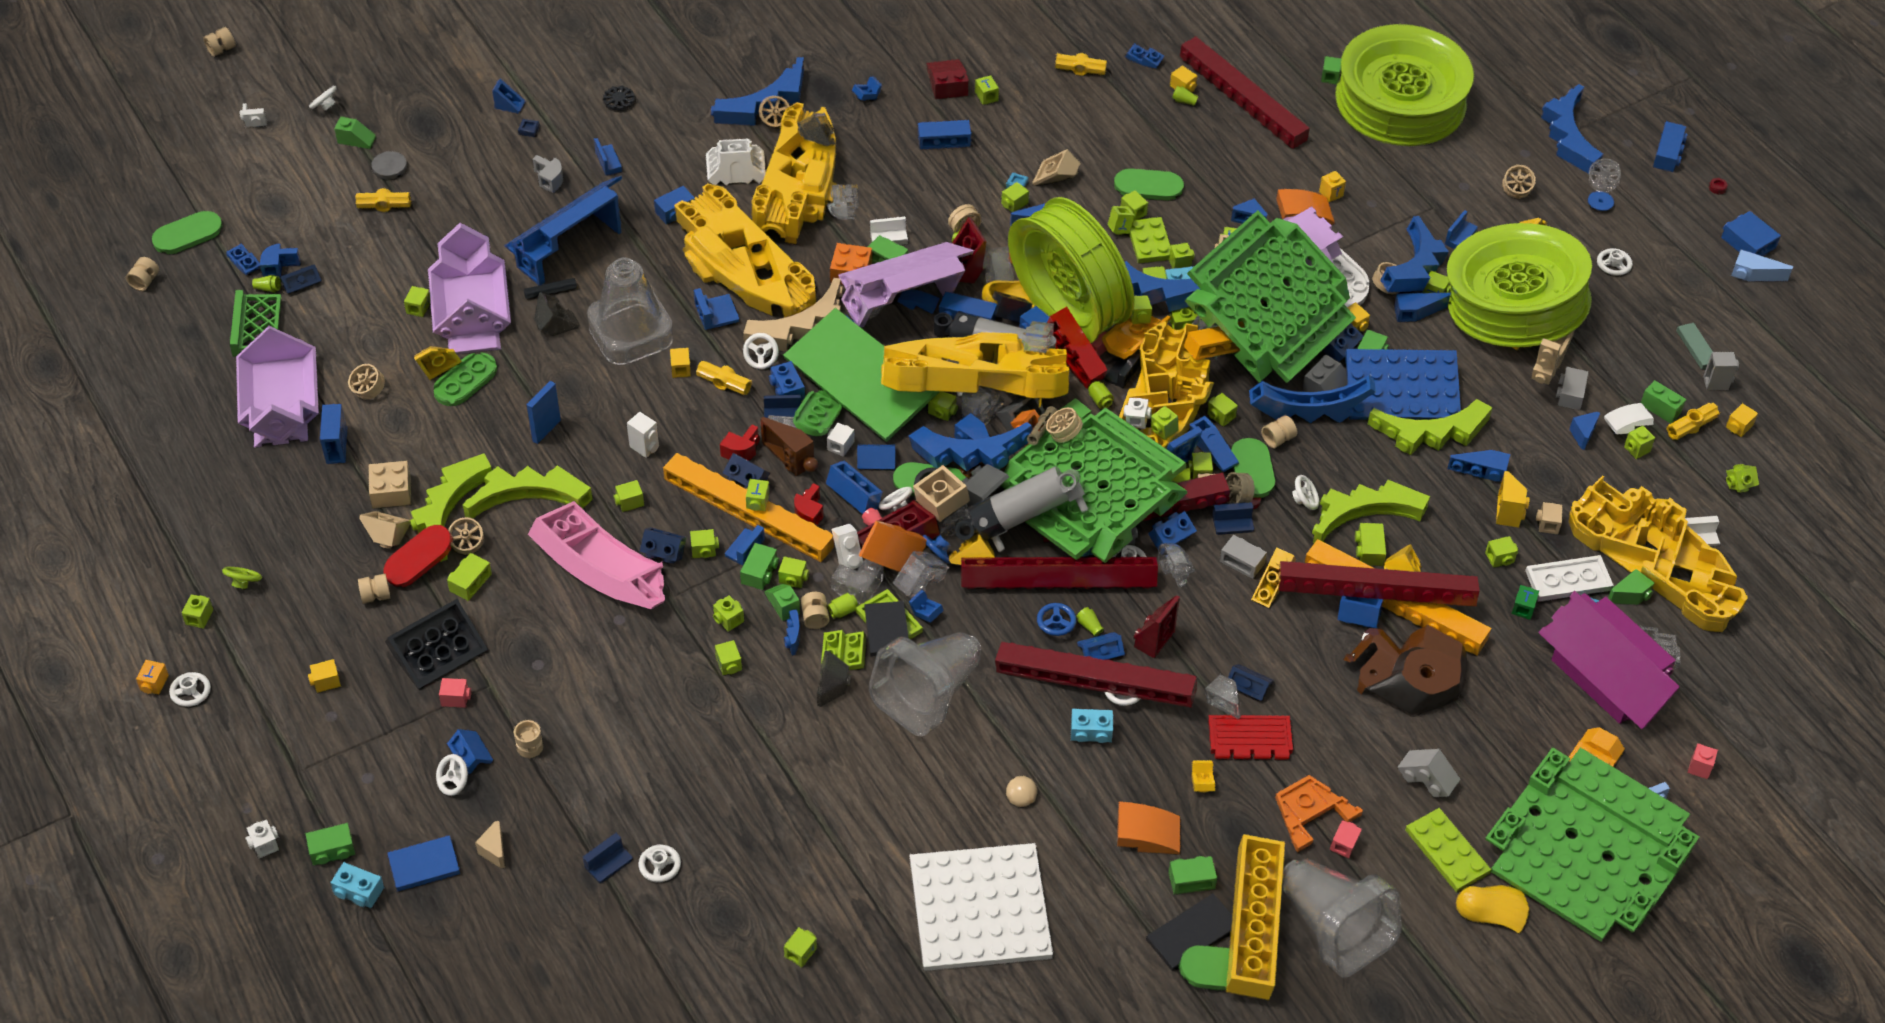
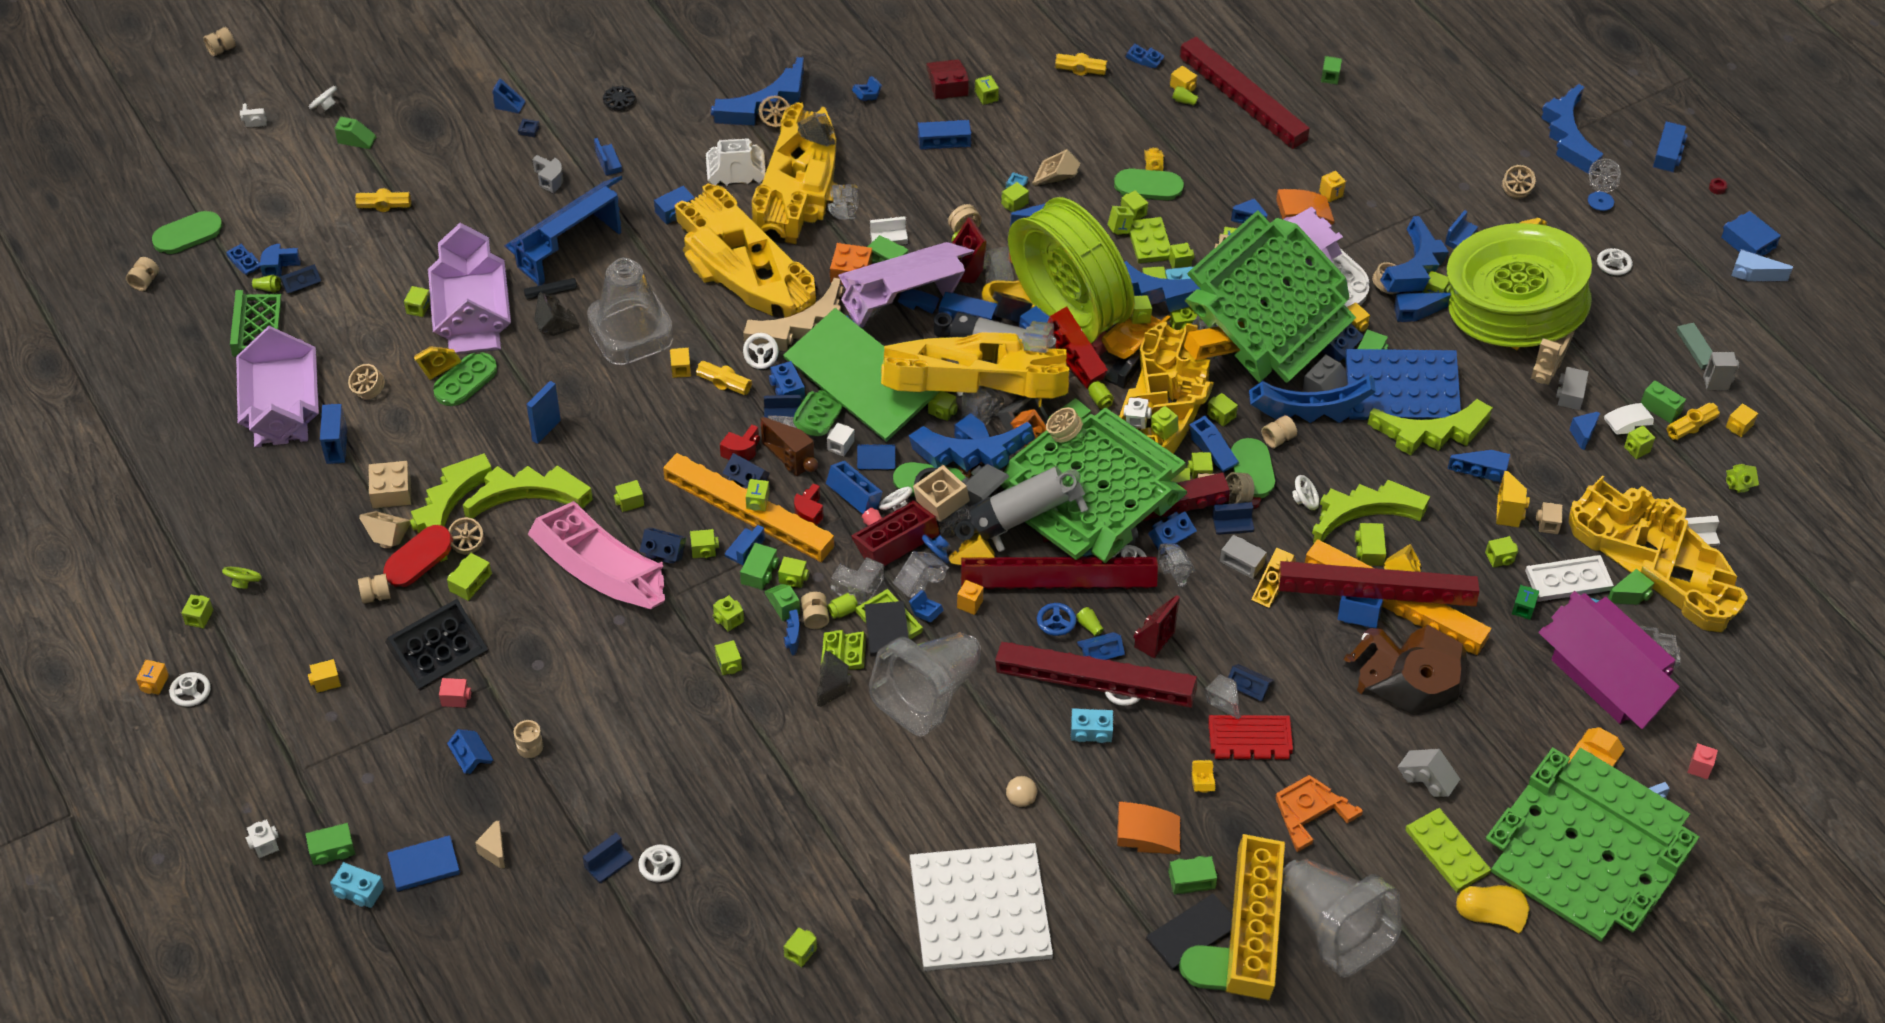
flat silver tile [372,151,407,180] -> none
white piece [436,754,468,796] -> none
white brick [627,412,659,458] -> none
blue bracket [694,288,739,330] -> none
white brick [832,524,864,571] -> none
orange slope [859,520,927,575] -> none
dark tan pin [1027,406,1057,445] -> none
blue tile [1167,426,1202,463] -> none
coral brick [1330,820,1362,858] -> none
lime wheel [1336,24,1474,146] -> none
none -> light orange brick [957,580,984,615]
none -> yellow bracket [1144,148,1164,171]

